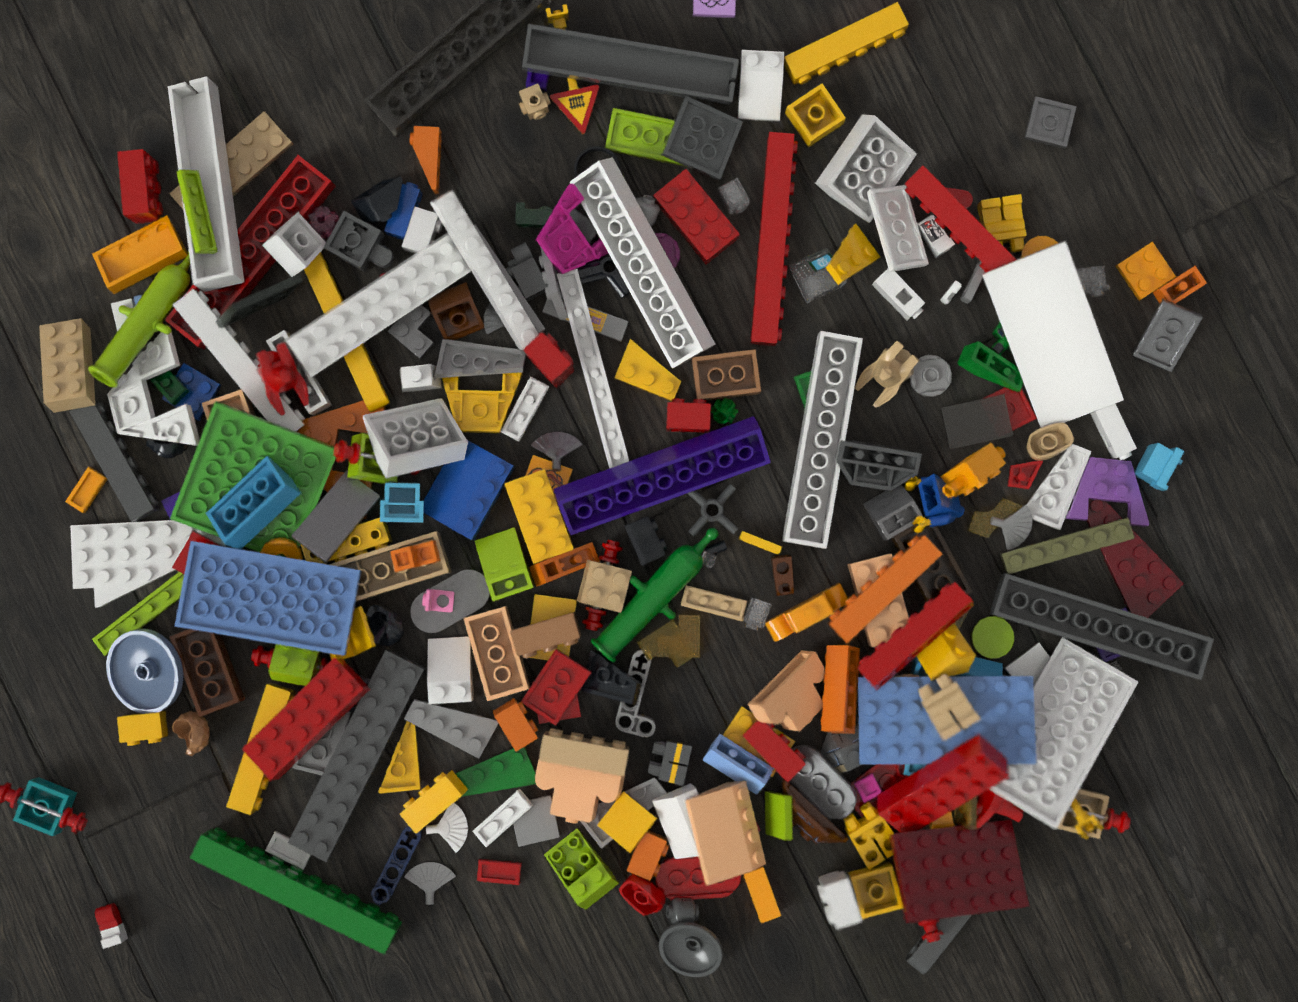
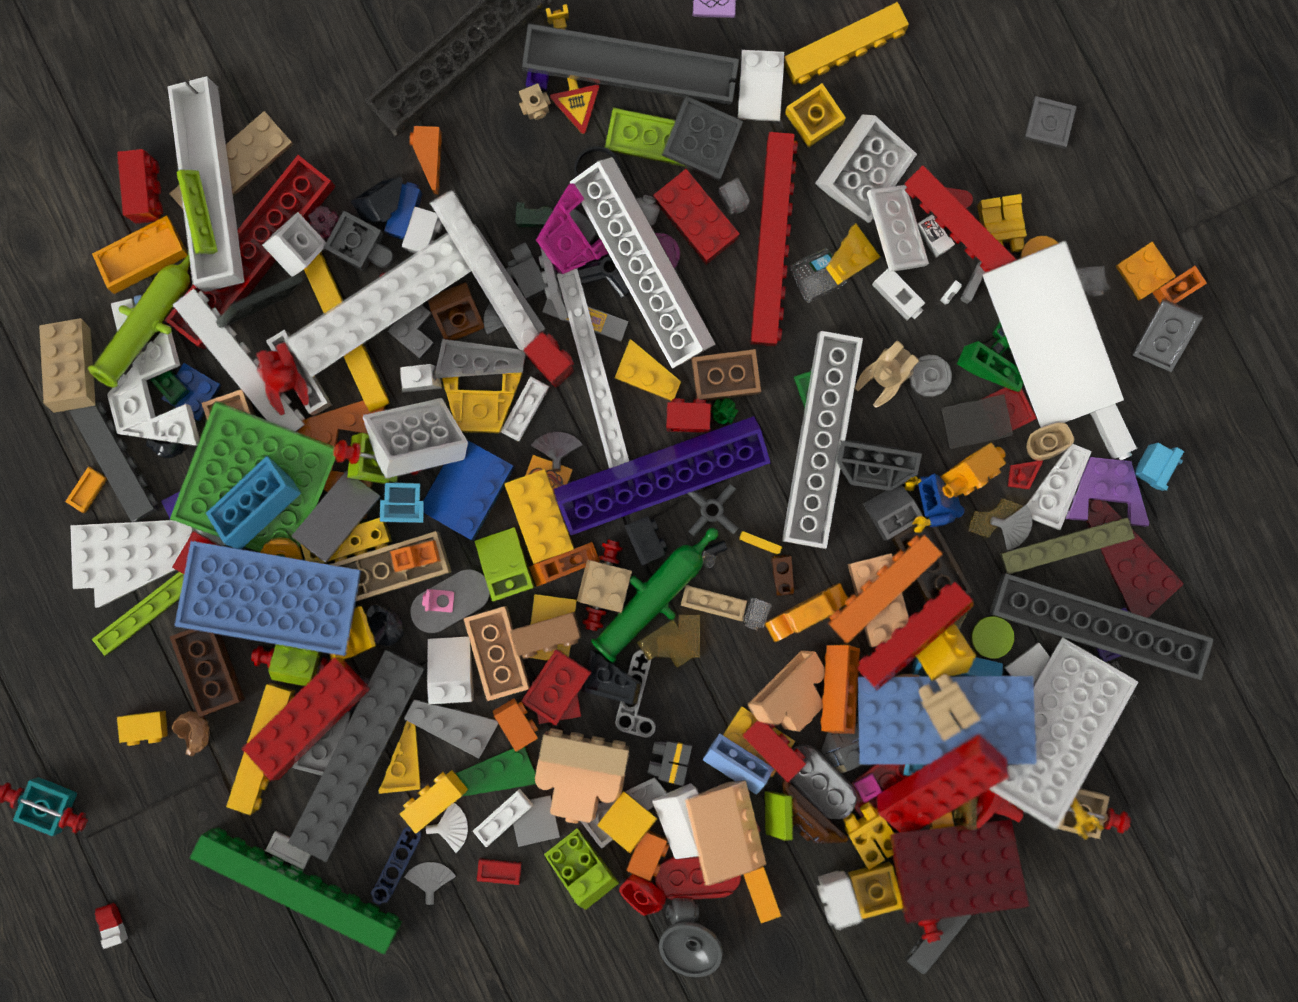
sand blue dish [106,629,183,714] -> none

